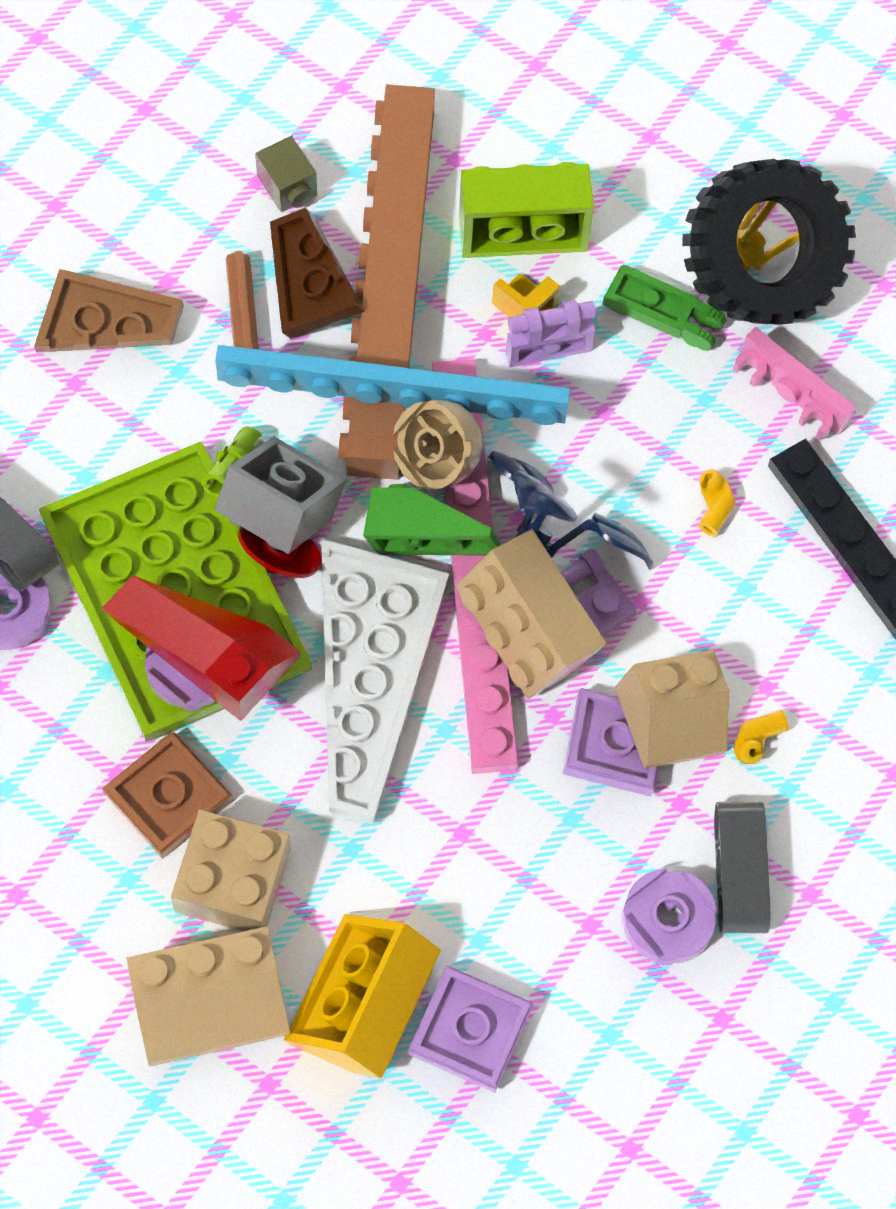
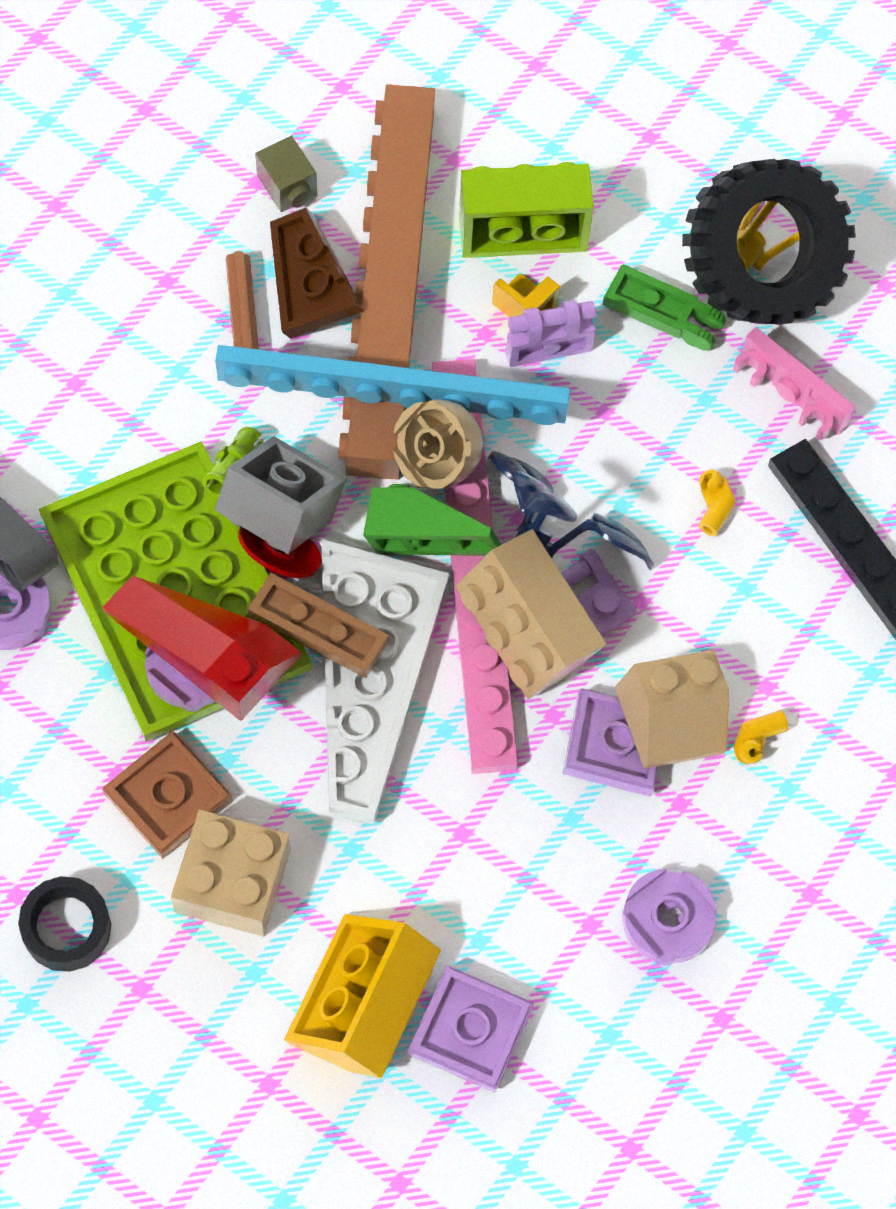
medium nougat wing [34,268,184,353] -> none
tan slope [126,926,290,1067] -> none
dark grey beam [714,802,771,934] -> none
none -> black tyre [18,876,112,972]
none -> medium nougat plate [248,573,389,678]

